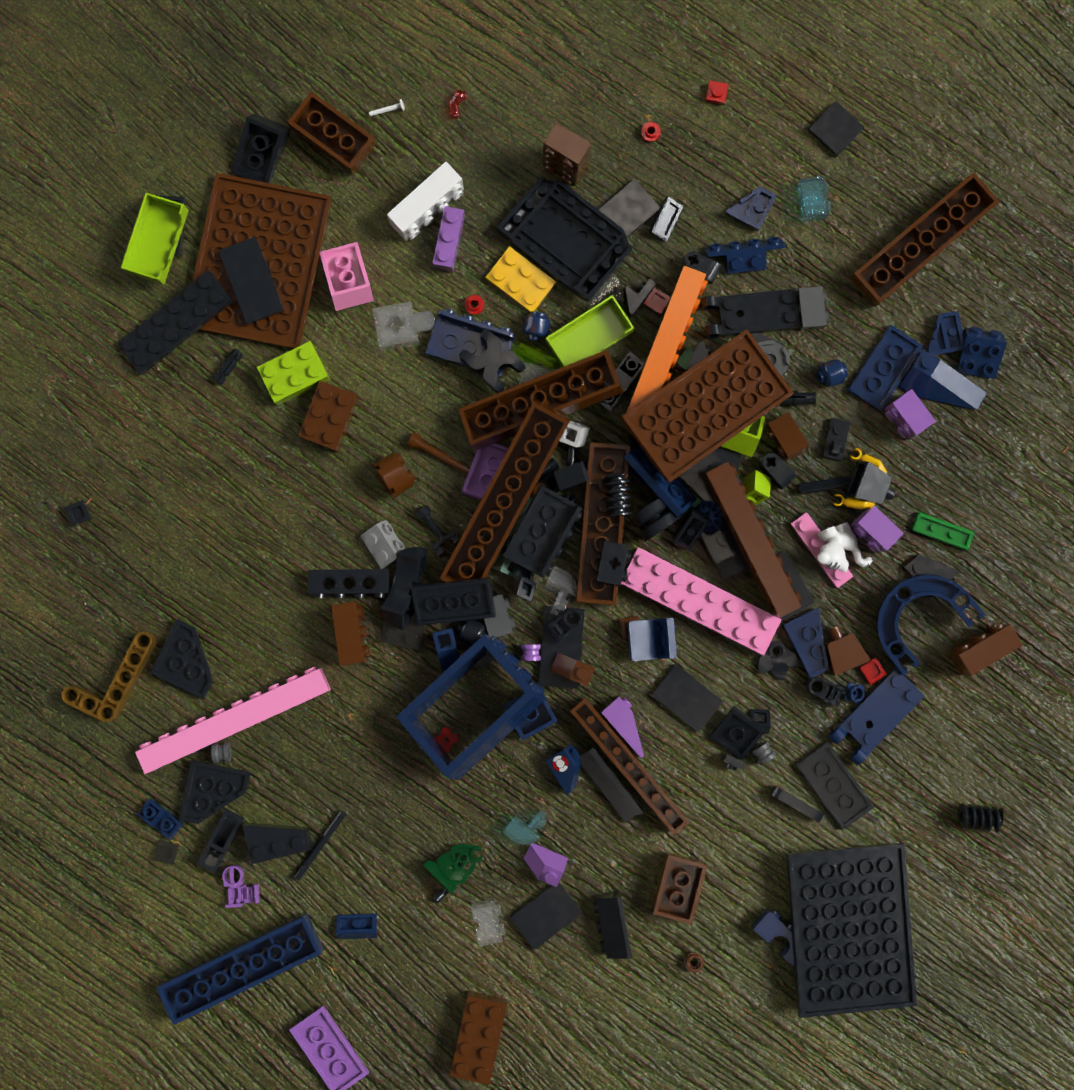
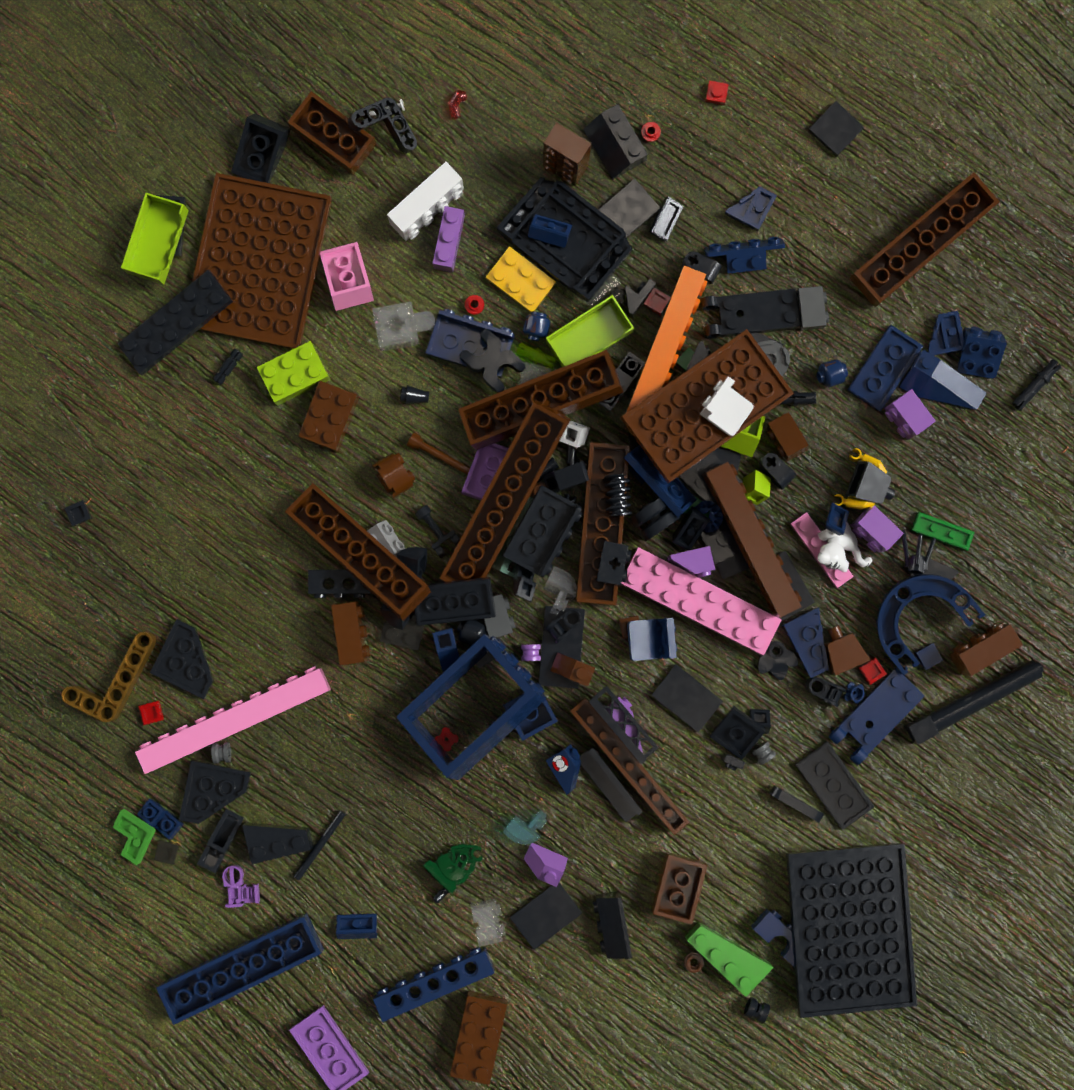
black tile [219,236,285,325] -> none
clear light blue brick [797,176,831,222] -> none
black axle [797,476,852,494] -> none
black hinge [822,418,851,461] -> none
black piece [958,803,1004,833] -> none
none -> bright green plate [112,809,156,865]
none -> red tile [139,701,164,725]
none -> reddish brown brick [285,483,431,621]
none -> black beam [348,97,417,153]
none -> dark blue brick [373,947,495,1022]
none -> black cone [400,385,429,405]
none -> dark blue slope [528,214,572,248]
none -> black slope [583,104,648,180]
none -> black fence [589,686,659,764]
none -> medium lavender slope [667,546,715,578]
none -> bright green wedge [685,922,774,997]
none -> white bracket [700,377,754,436]
none -> black wheel [743,997,770,1024]
none -> dark blue tile [826,503,849,536]
none -> black plant [902,530,936,574]
none -> black brick [904,660,1044,745]
none -> dark blue tile [915,643,943,670]
none -> black pin [1011,359,1062,411]

